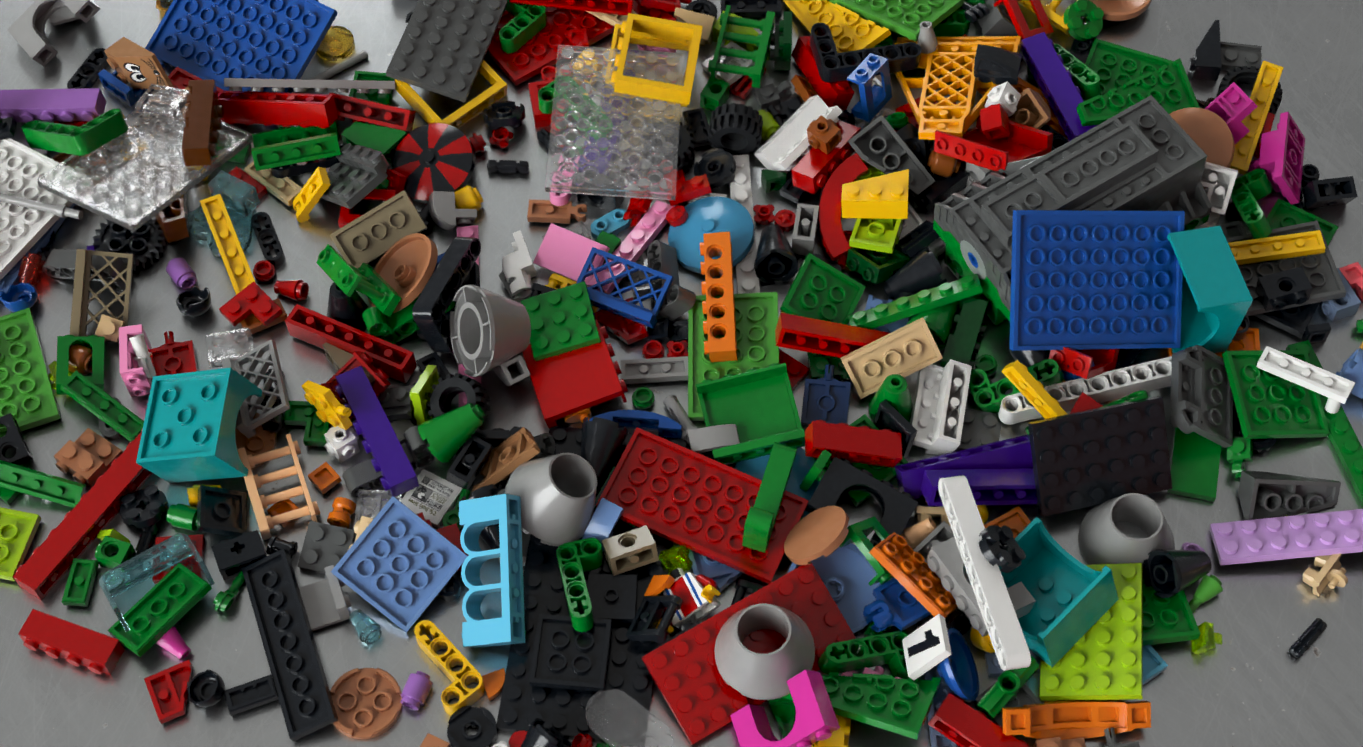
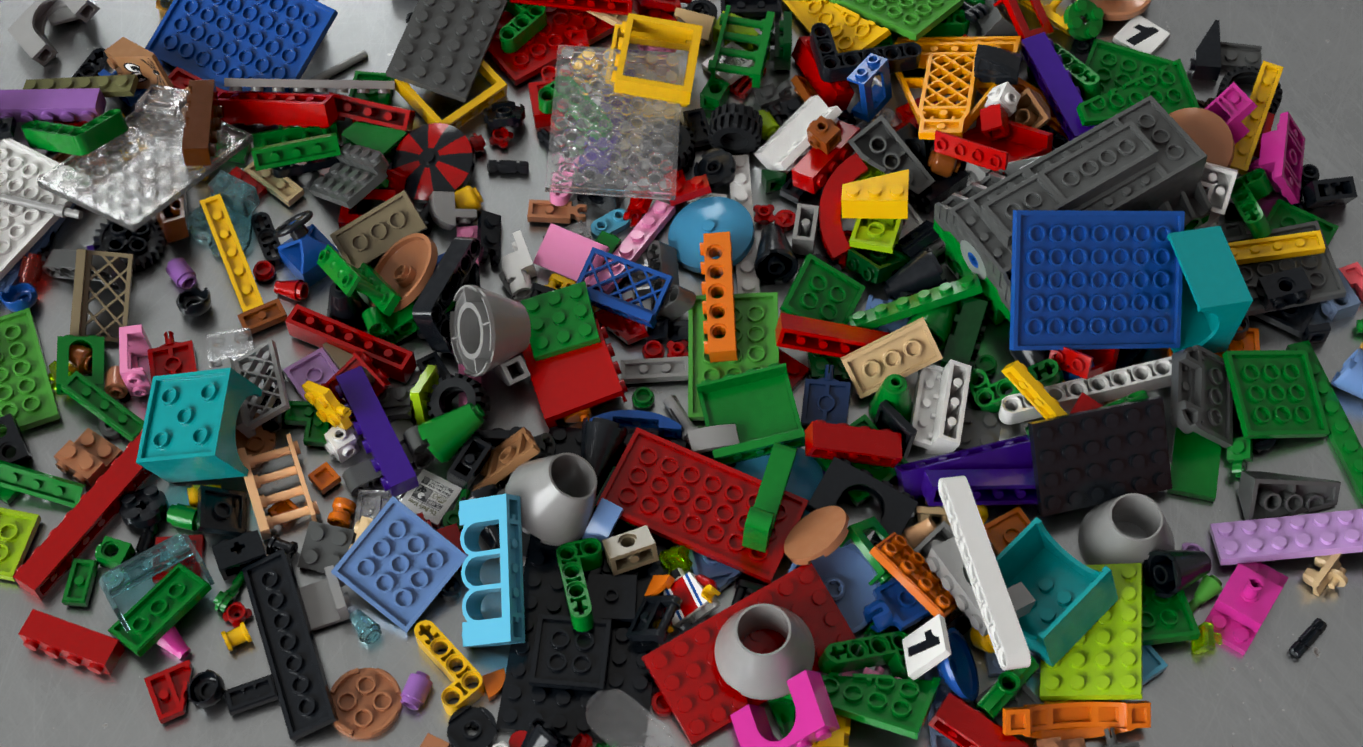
tan plate [95,314,125,343] -> none
lime tile [96,529,131,543] -> none
white axle [129,334,156,379] -> none
red plate [219,281,283,327] -> none
yellow plate [292,167,331,223] -> none
clear yellow tile [316,26,355,61] -> none
red tile [666,205,688,227] -> none
green plate [799,450,832,492] -> none
green plate [885,112,909,130] -> none
light grey cone [917,21,938,54] -> none
black plate [979,525,1026,573] -> none
white piece [1256,346,1355,414] -> none
none -> olive plate [23,74,139,97]
none -> nougat brick [104,366,128,399]
none -> yellow bush [221,622,252,652]
none -> red plate [223,601,252,628]
none -> blue piece [274,210,339,288]
none -> lavender plate [283,347,339,401]
none -> black hinge [477,210,501,267]
none -> red tile [651,691,673,717]
none -> white tile [1112,15,1171,55]
none -> dark pink brick [1200,562,1289,655]

